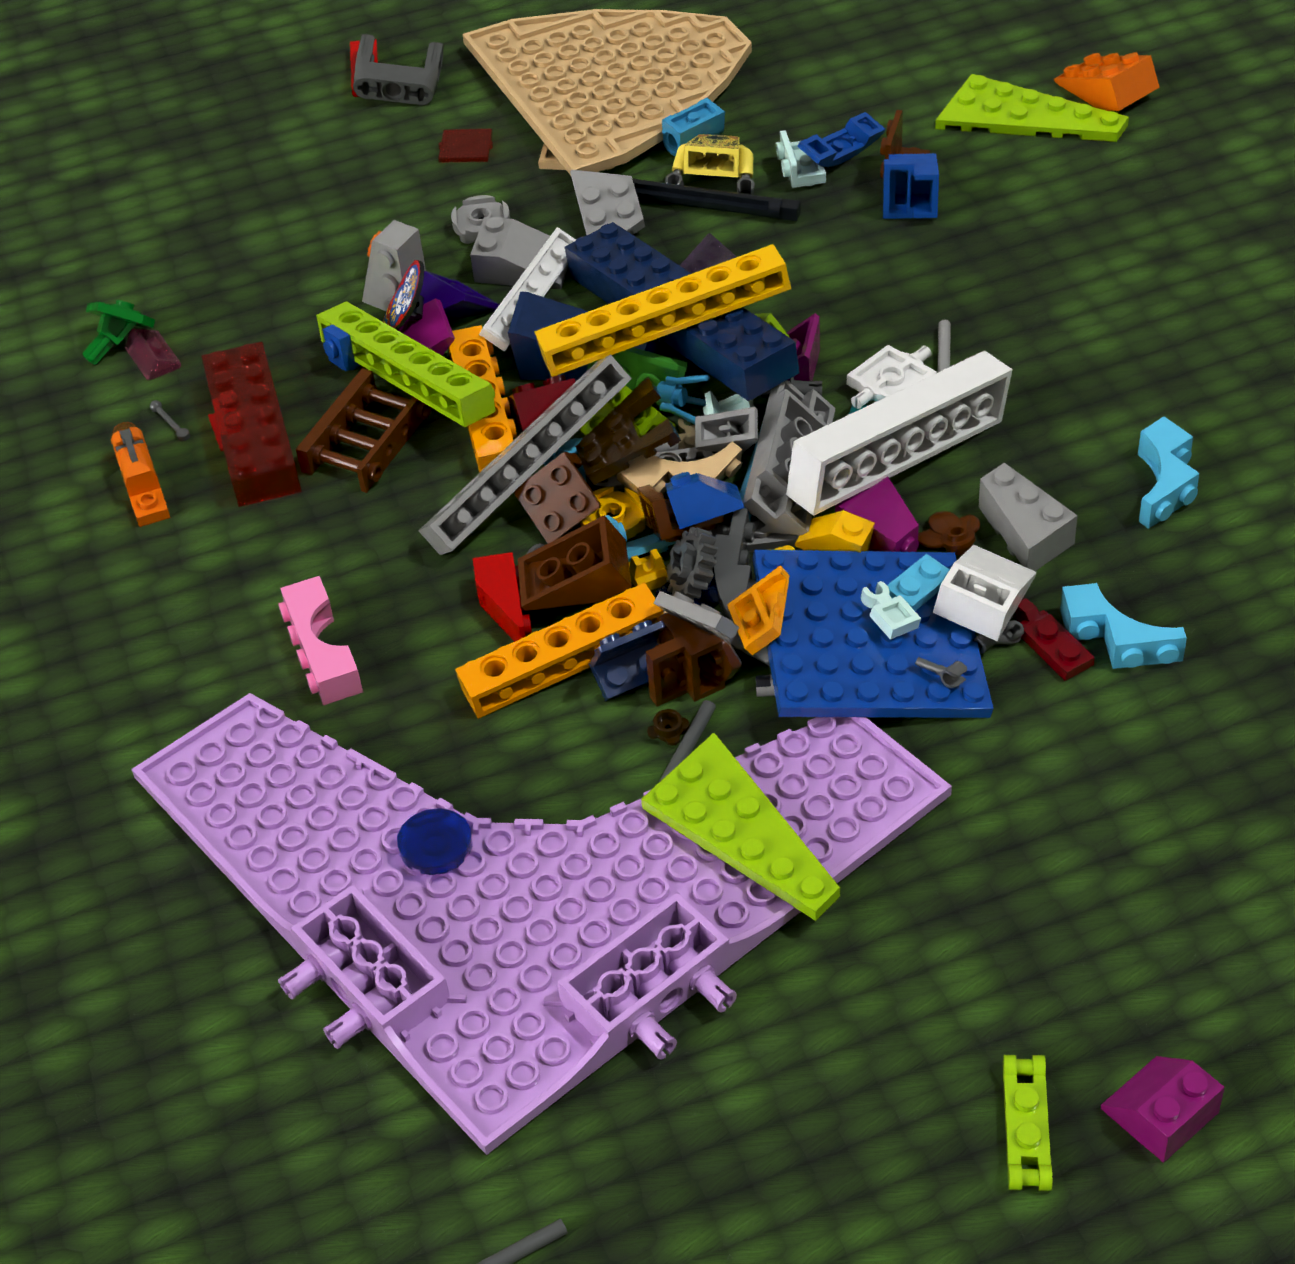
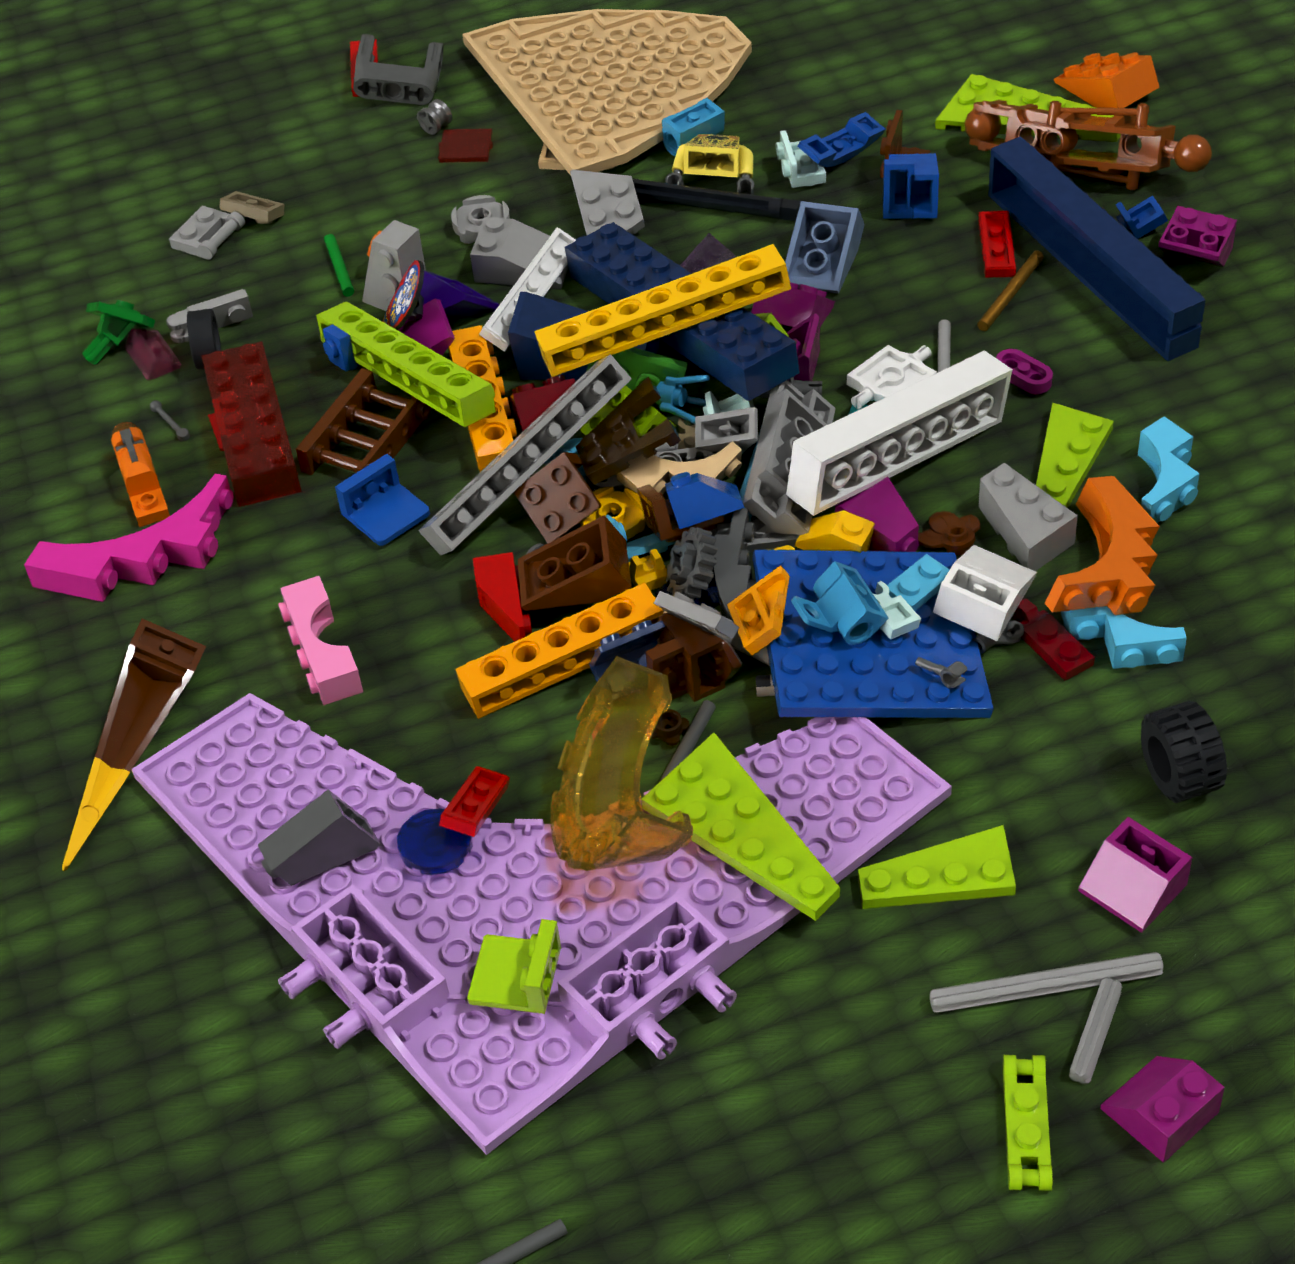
none -> dark pink arch [24,473,234,602]
none -> reddish brown plate [62,618,206,871]
none -> light grey hinge [166,289,253,344]
none -> light grey plate [169,205,245,260]
none -> black tyre [187,308,222,369]
none -> dark tan plate [220,191,284,224]
none -> dark grey slope [258,789,381,886]
none -> green bar [324,234,354,297]
none -> blue bracket [335,454,430,546]
none -> flat silver wheel [417,99,452,135]
none -> red tile [439,766,510,837]
none -> lime bracket [467,919,561,1014]
none -> clear yellow windscreen [551,656,693,871]
none -> magenta slope [751,282,835,328]
none -> sand blue slope [785,201,865,294]
none -> dark azure piece [791,561,889,645]
none -> lime wing [858,825,1016,909]
none -> light grey axle [929,952,1164,1013]
none -> dark orange piece [965,100,1212,190]
none -> pearl gold bar [977,250,1044,331]
none -> red tile [978,211,1016,278]
none -> dark blue piece [988,136,1206,361]
none -> magenta plate [996,349,1053,394]
none -> lime wing [1036,403,1114,508]
none -> orange arch [1045,476,1160,615]
none -> light grey axle [1069,978,1122,1084]
none -> slope [1078,817,1192,933]
none -> blue bracket [1115,195,1168,239]
none -> black tyre [1141,700,1227,803]
none -> magenta slope [1158,206,1237,267]

